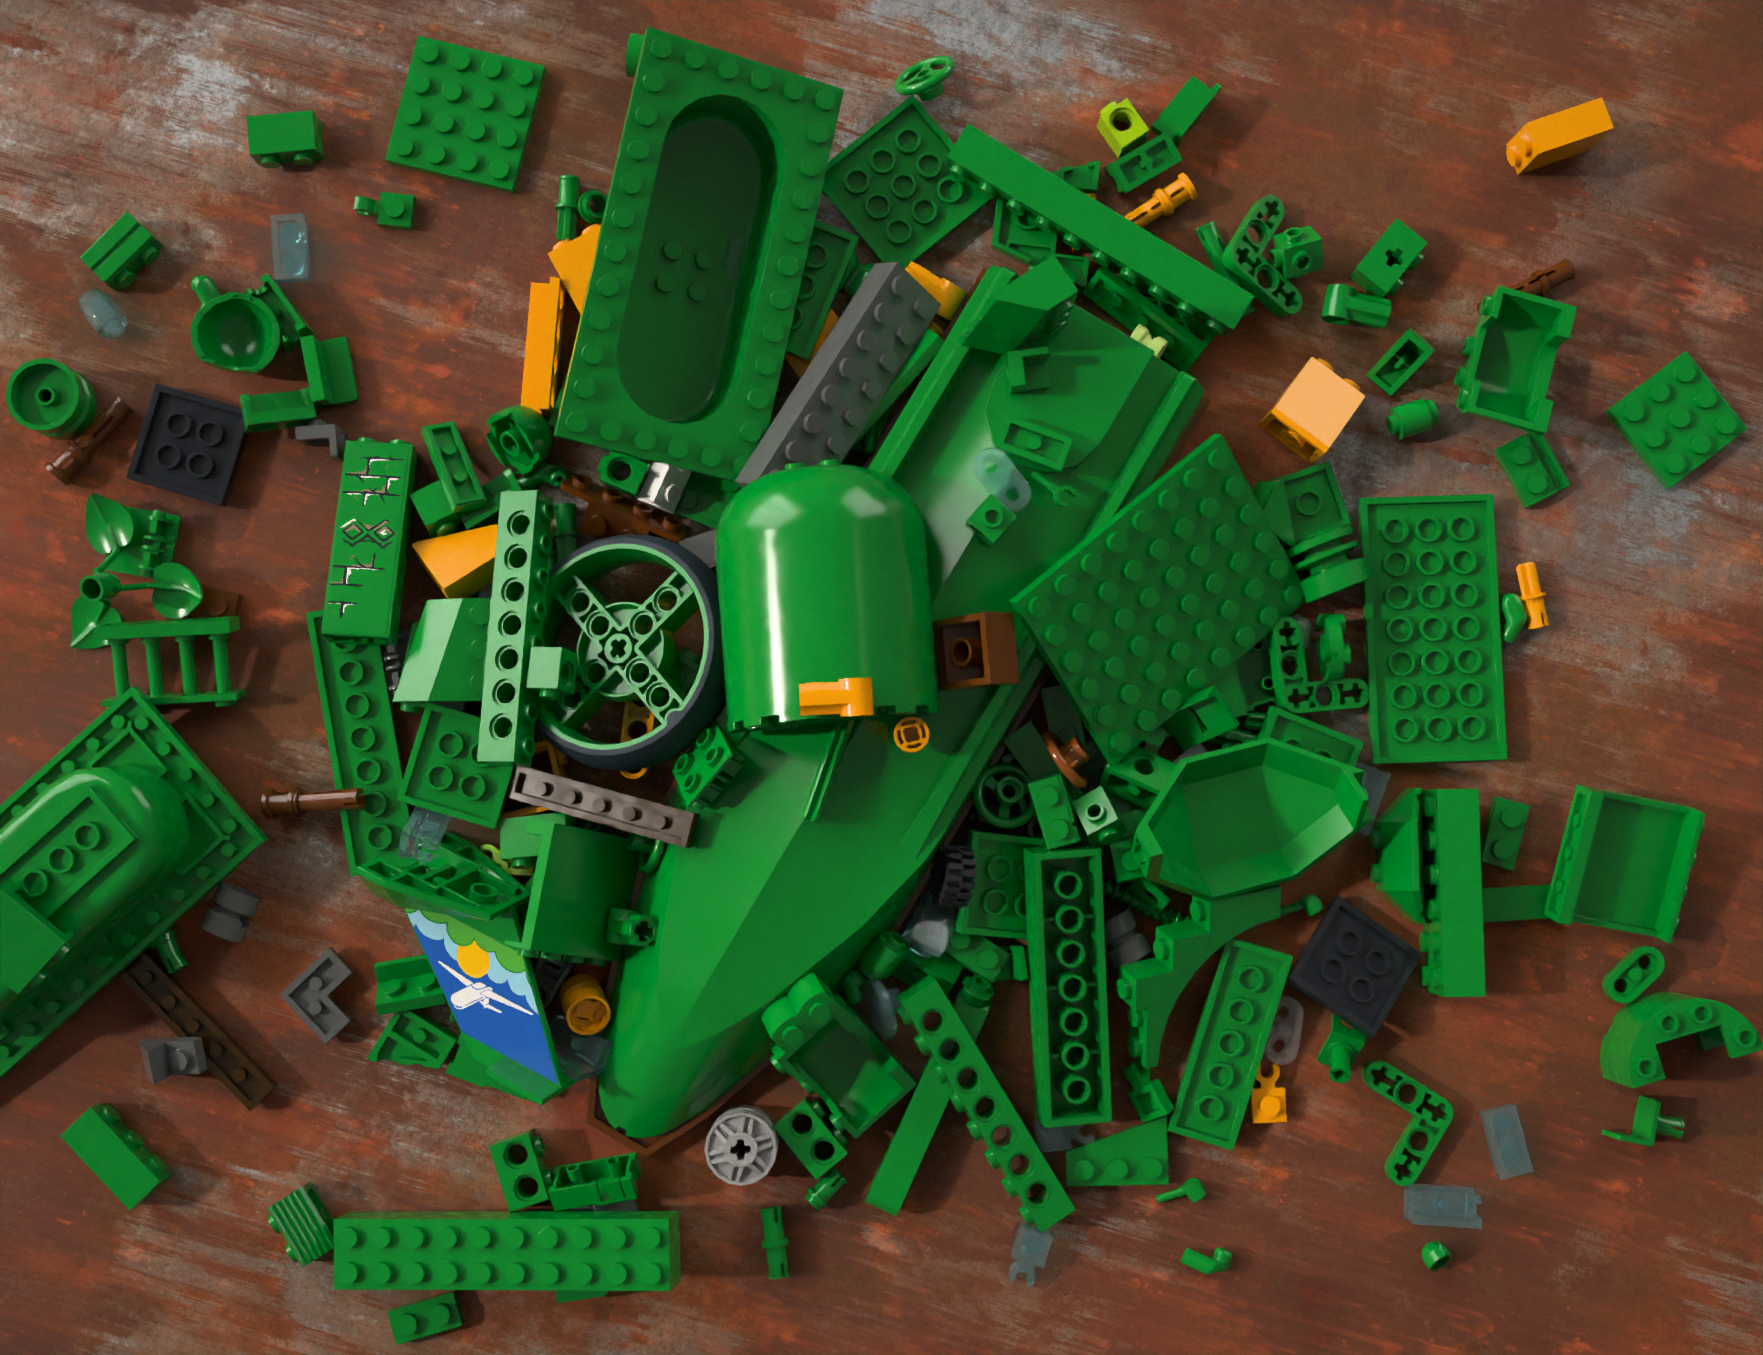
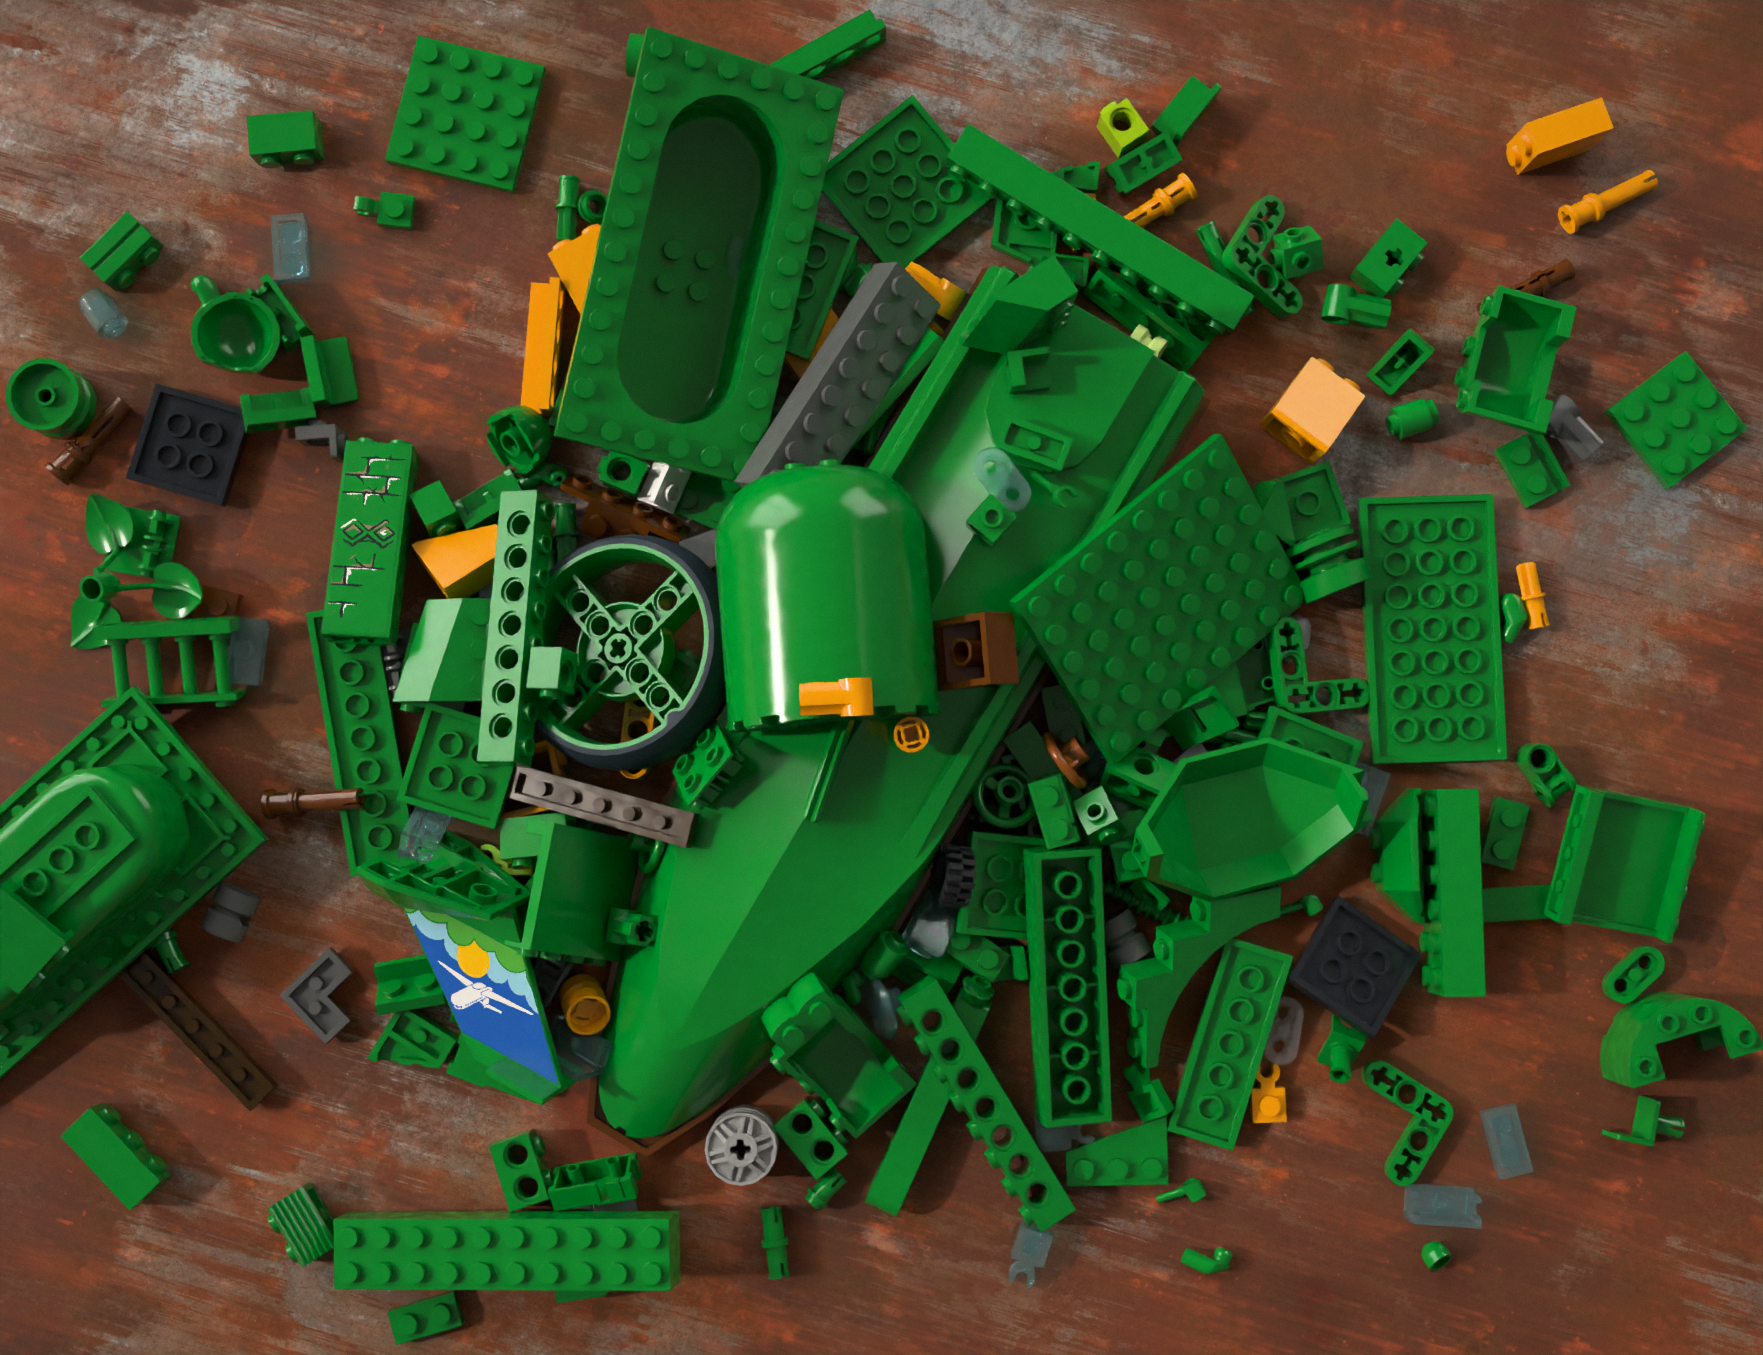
dark grey slope [139,1037,208,1084] -> none
green tile [421,421,487,513] -> none
green piece [894,55,955,101] -> none
green plate [1315,613,1351,681] -> none
none -> clear light blue plate [228,617,269,687]
none -> green fence [769,9,886,80]
none -> green piece [1515,744,1577,808]
none -> dark grey piece [1546,394,1604,463]
none -> light orange pin [1558,170,1658,234]

